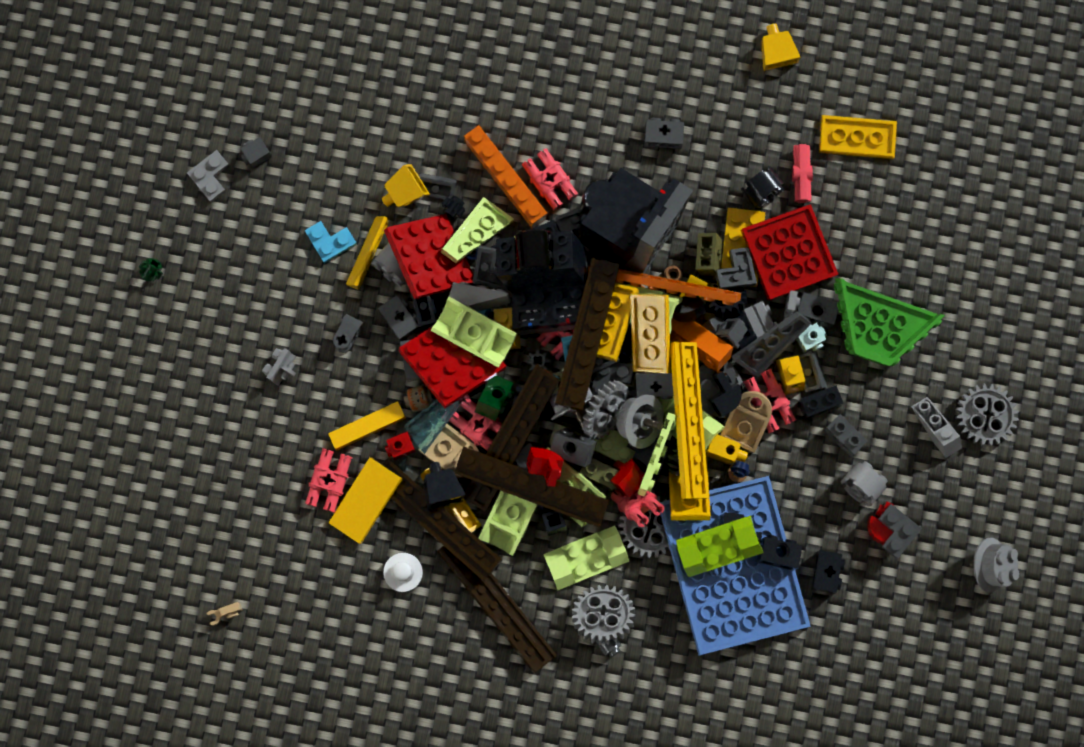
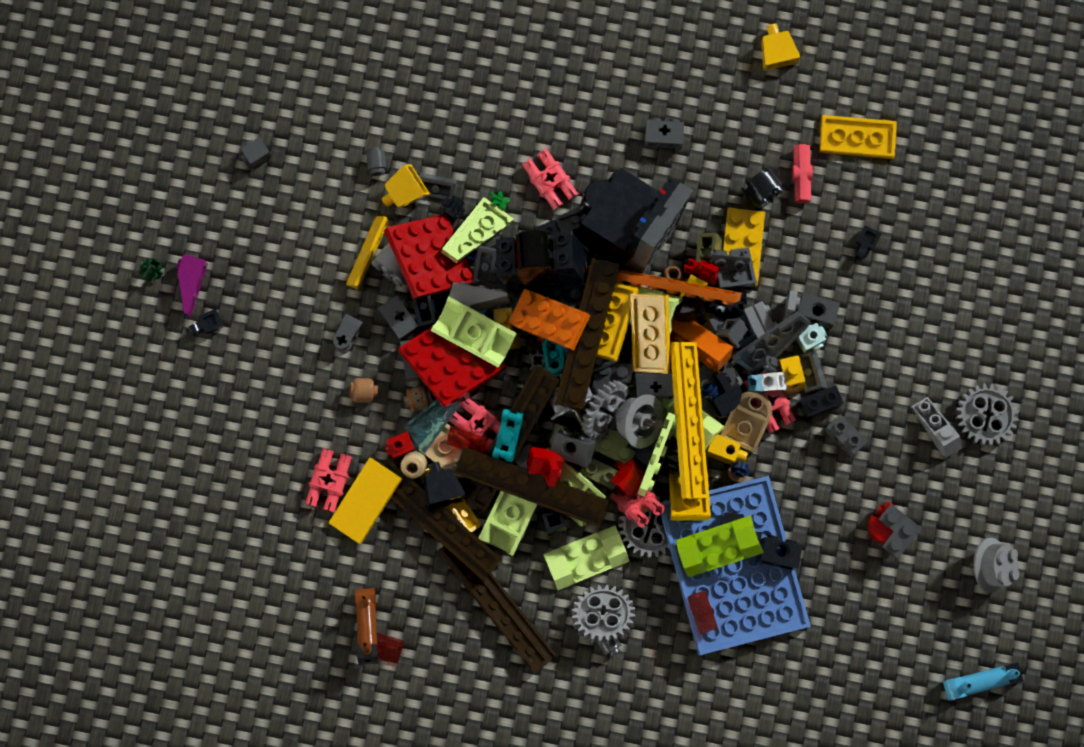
light grey plate [187,150,229,203] -> none
tan plate [207,602,243,625] -> none
light grey hips [262,348,296,386] -> none
medium azure plate [305,221,357,264] -> none
yellow slope [328,401,406,451] -> none
white plate [383,553,423,592] -> none
orange brick [464,125,548,229] -> none
dark green brick [475,375,514,421] -> none
red plate [740,204,839,301] -> none
black brick [811,550,845,594] -> none
bright green piece [834,278,945,366] -> none
light grey brick [841,461,888,506] -> none
none -> magenta slope [176,254,208,318]
none -> black plate [188,308,224,336]
none -> medium nougat head [349,378,378,403]
none -> dark orange piece [355,588,379,665]
none -> dark grey brick [366,147,387,176]
none -> clear red slope [377,633,404,664]
none -> tan head [401,451,427,479]
none -> clear red slope [447,425,489,453]
none -> green plant [489,191,510,211]
none -> teal plate [492,409,524,462]
none -> orange plate [508,289,590,351]
none -> teal plate [542,340,565,375]
none -> red plate [684,259,719,285]
none -> clear red slope [687,591,718,634]
none -> dark blue plate [702,382,720,400]
none -> dark grey hinge [709,249,751,271]
none -> white leg [748,372,786,391]
none -> dark grey plate [762,356,780,373]
none -> black plate [855,225,882,261]
none -> medium azure piece [943,662,1024,701]

